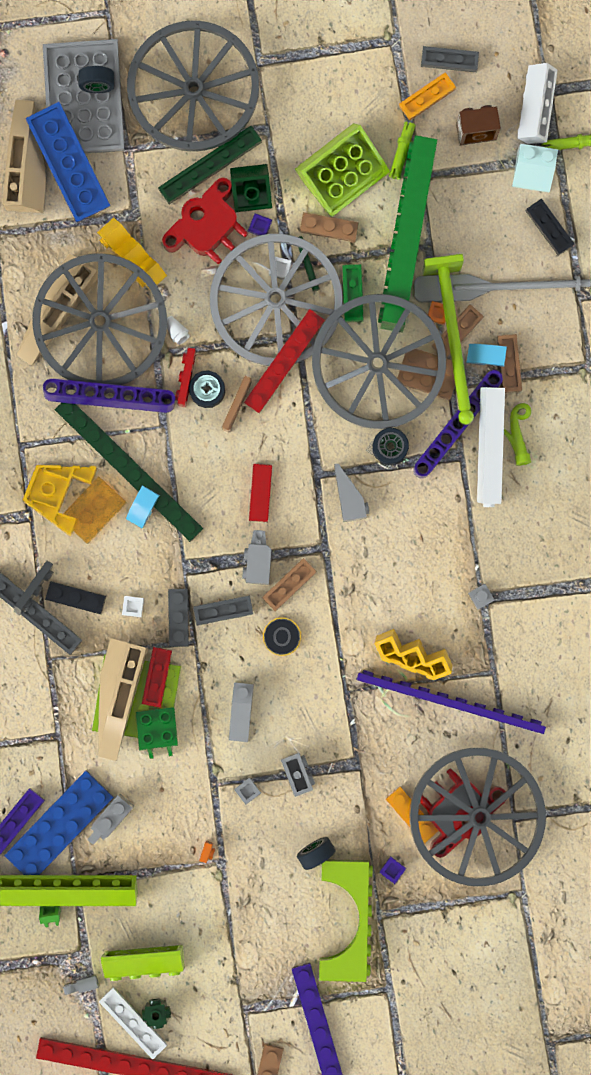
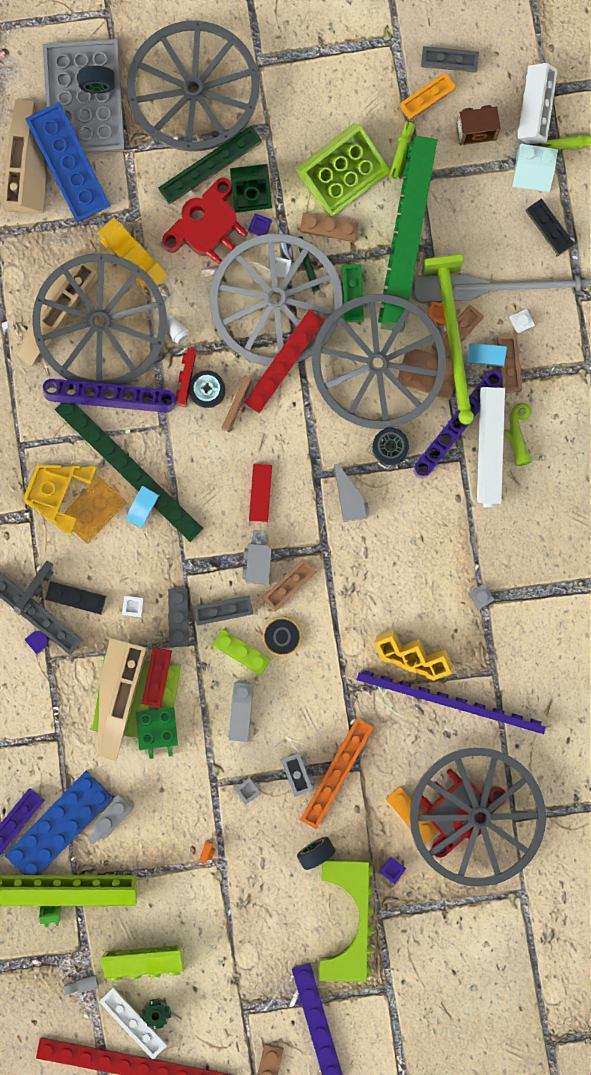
none -> dark purple tile [24,631,48,654]
none -> lime plate [212,629,271,675]
none -> orange plate [300,718,374,829]
none -> white plate [509,309,535,335]

